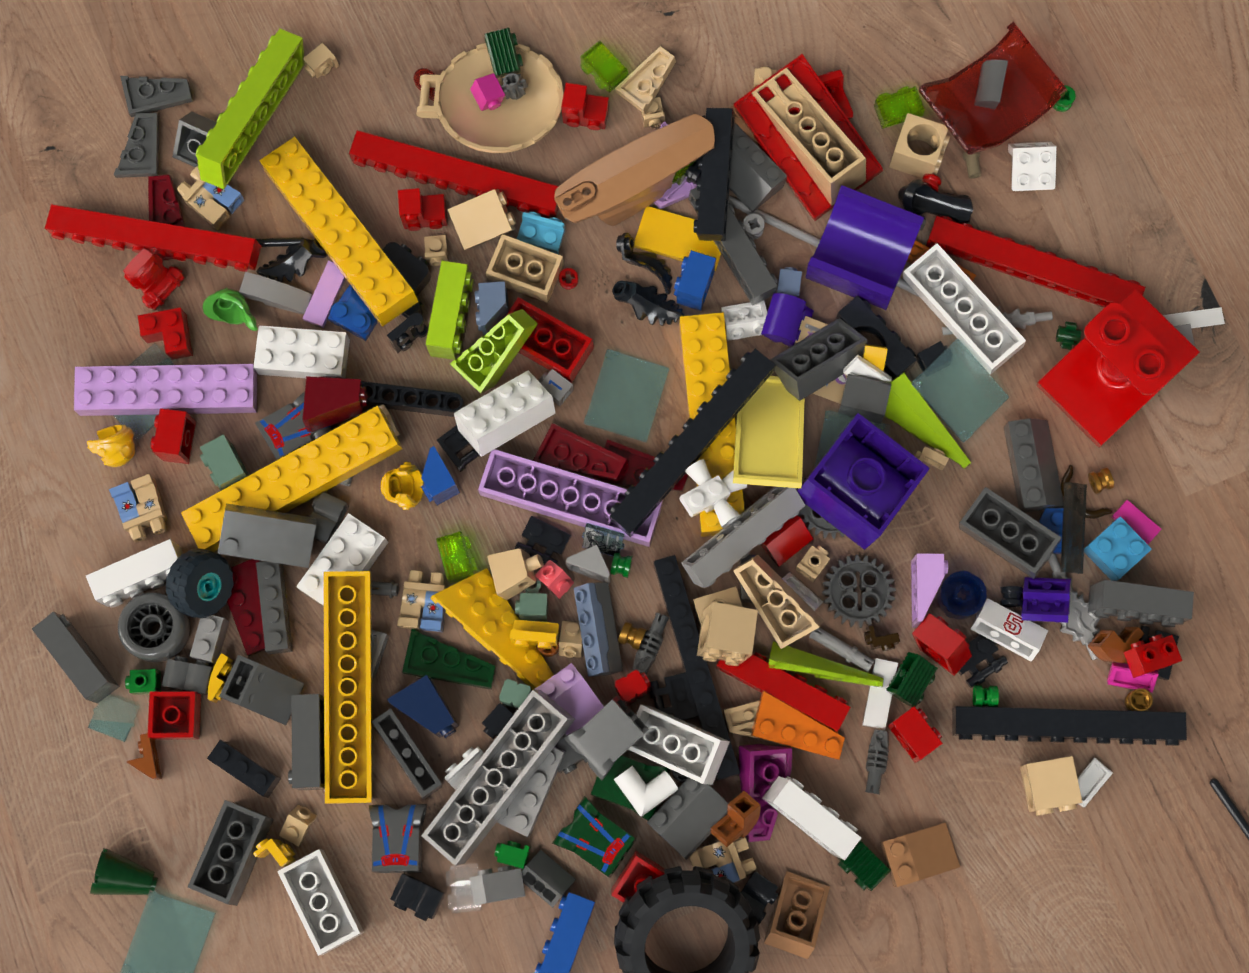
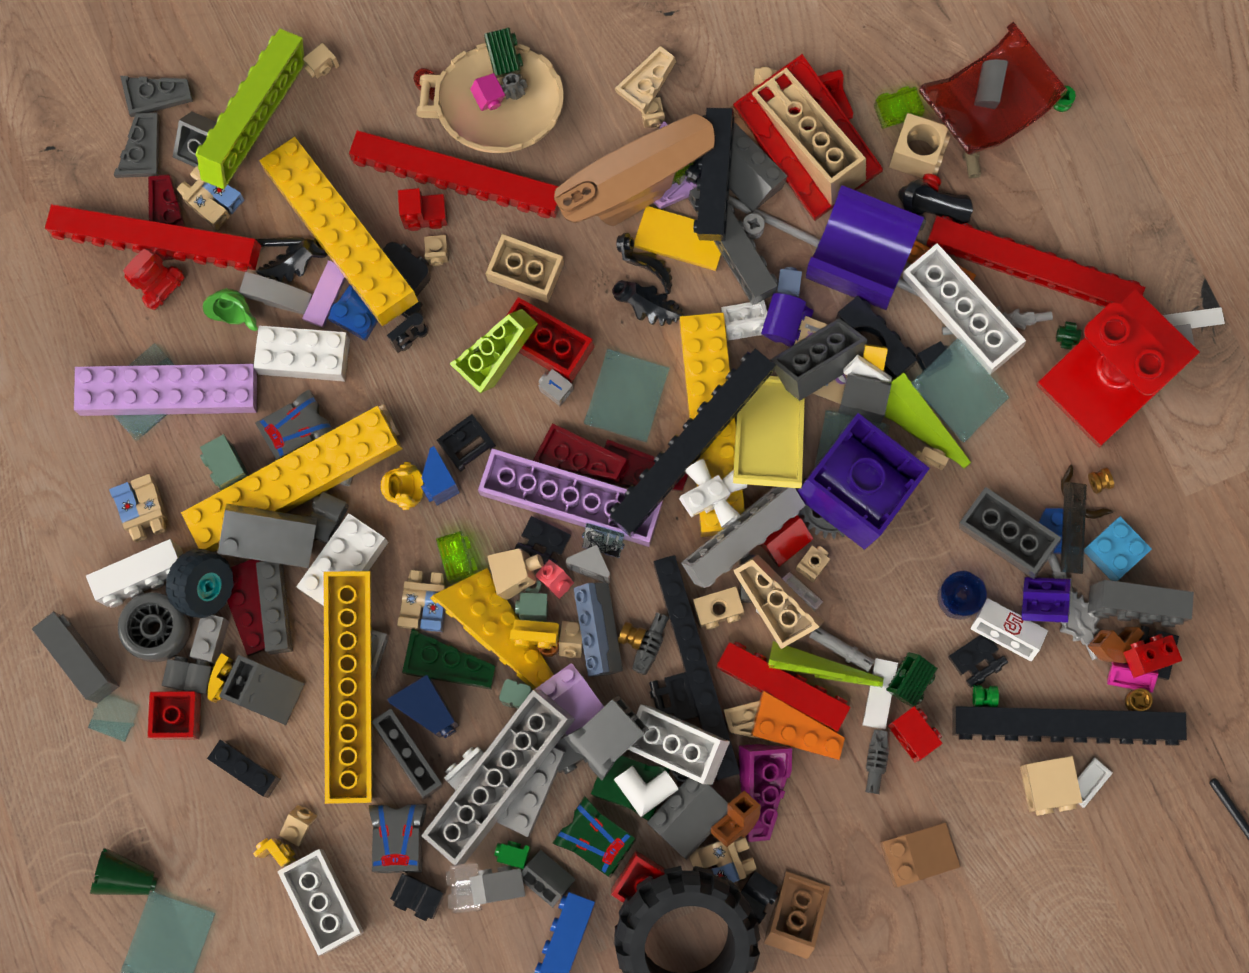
yellow helmet [87,425,135,467] -> none
green brick [125,669,161,695] -> none
dark orange slope [126,733,162,780] -> none
red brick [137,307,193,360] -> none
red brick [151,408,196,464] -> none
dark grey brick [188,800,274,906] -> none
dark grey brick [288,694,325,790] -> none
dark red slope [302,376,368,432] -> none
black beam [323,376,465,417] -> none
dark grey pin [371,580,399,598] -> none
lime brick [425,261,474,360] -> none
tan brick [447,189,516,250] -> none
white brick [454,370,555,457] -> none
sand blue slope [475,281,509,336] -> none
black brick [482,703,514,739] -> none
medium azure bracket [517,212,565,254] -> none
red bush [559,268,578,290] -> none
red brick [561,83,609,130] -> none
clear neon green brick [580,40,628,93] -> none
green wheel [610,553,633,578] -> none
red brick [615,670,651,706] -> none
blue brick [674,250,716,311] -> none
tan brick [697,602,758,666] -> none
white brick [762,776,861,860] -> none
dark grey gear [822,555,896,628] -> none
dark green brick [837,840,891,891] -> none
dark brown bracket [864,625,900,651] -> none
lavender slope [911,553,948,628] -> none
red brick [912,613,972,676] -> none
black wheel [1000,586,1023,607] -> none
dark grey slope [1004,418,1064,513] -> none
white bracket [1008,142,1057,191] -> none
dark pink tile [1111,500,1161,544] -> none

